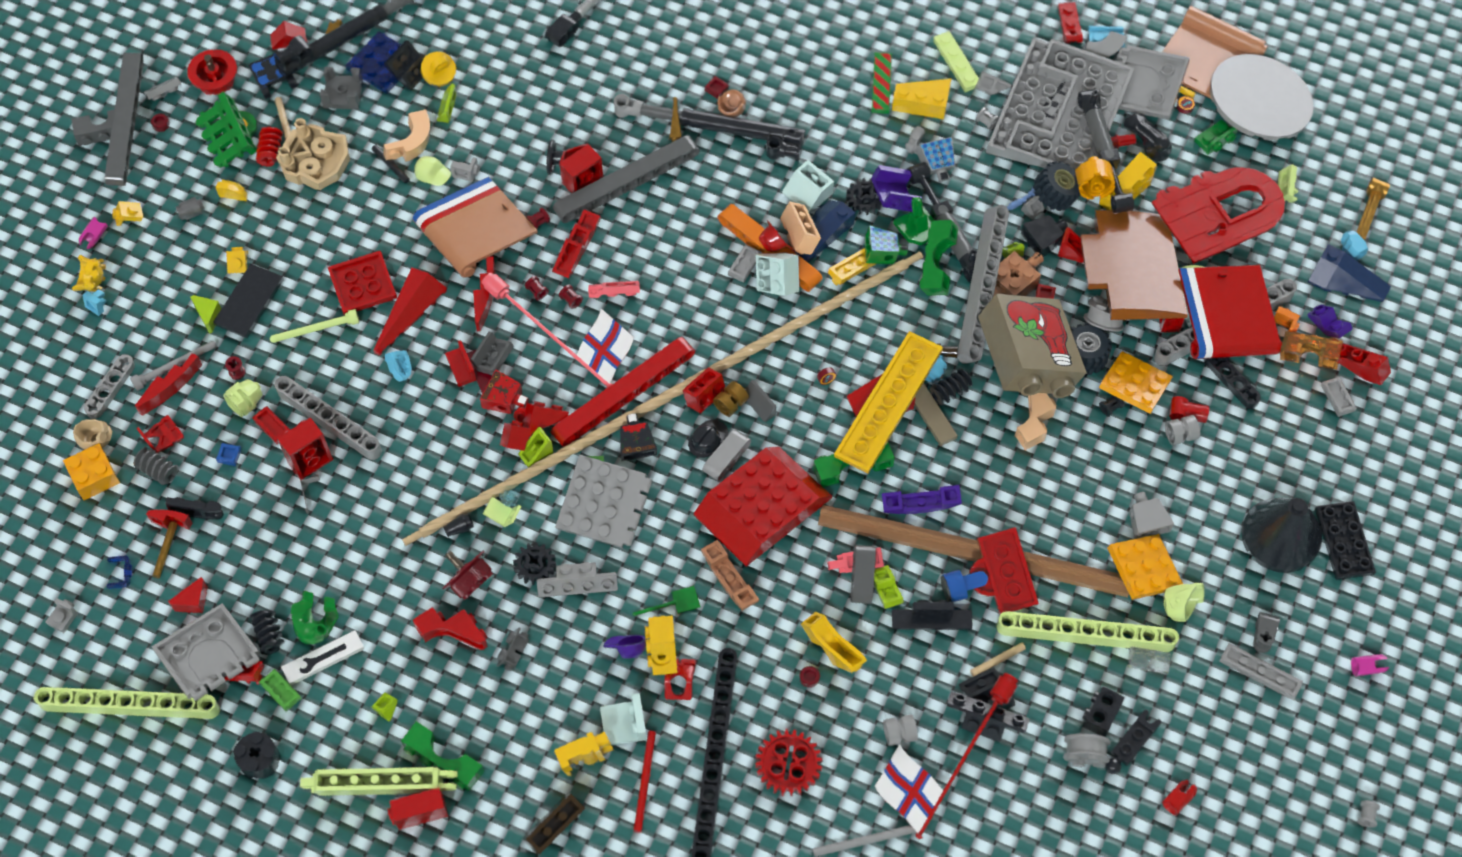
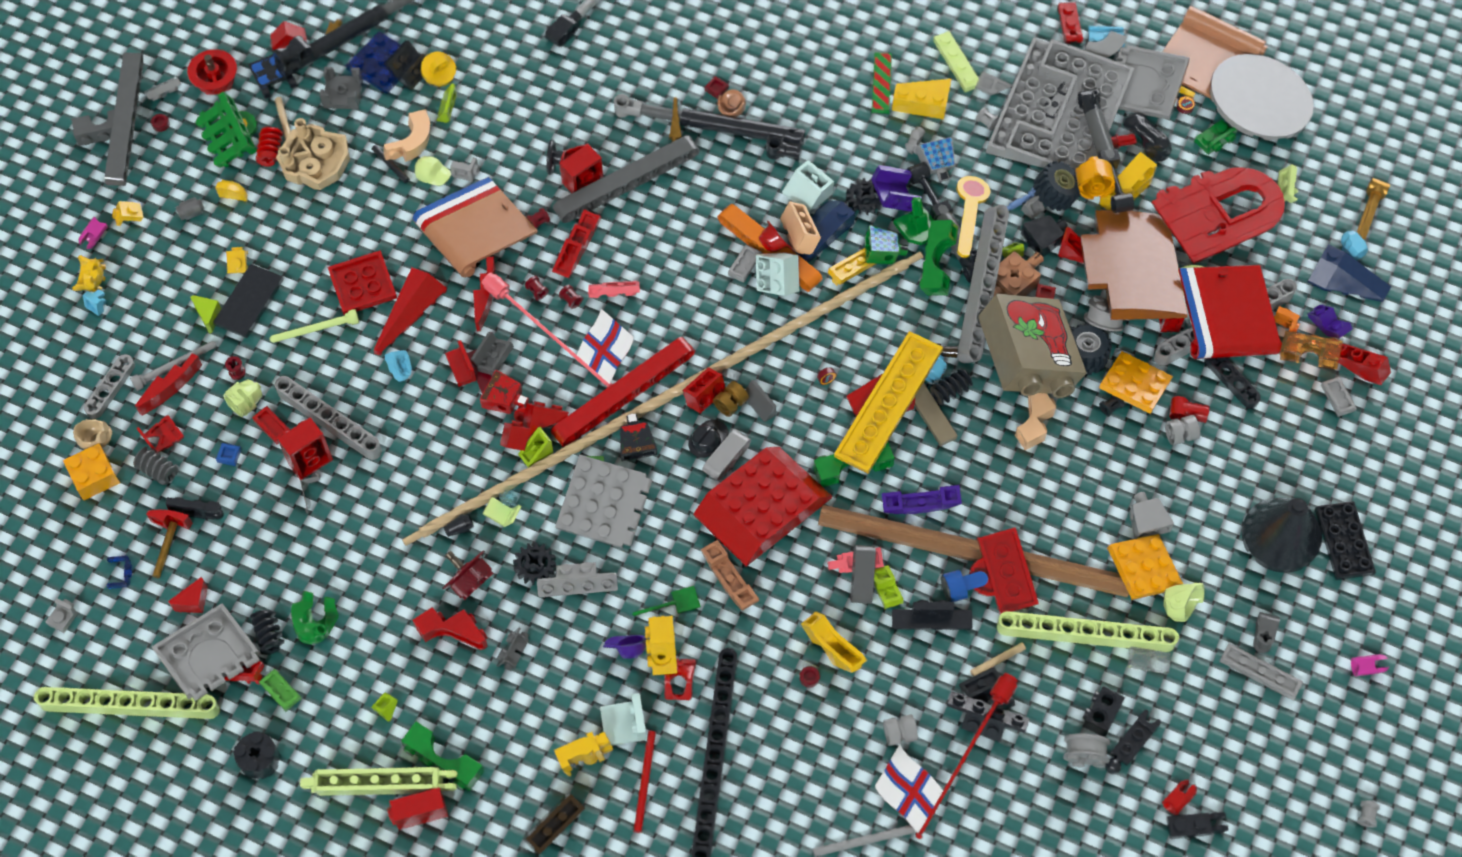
white tile [281,630,364,686] -> none
red gear [755,729,823,797] -> none
none -> yellow piece [956,176,990,258]
none -> black hinge [1166,812,1229,839]

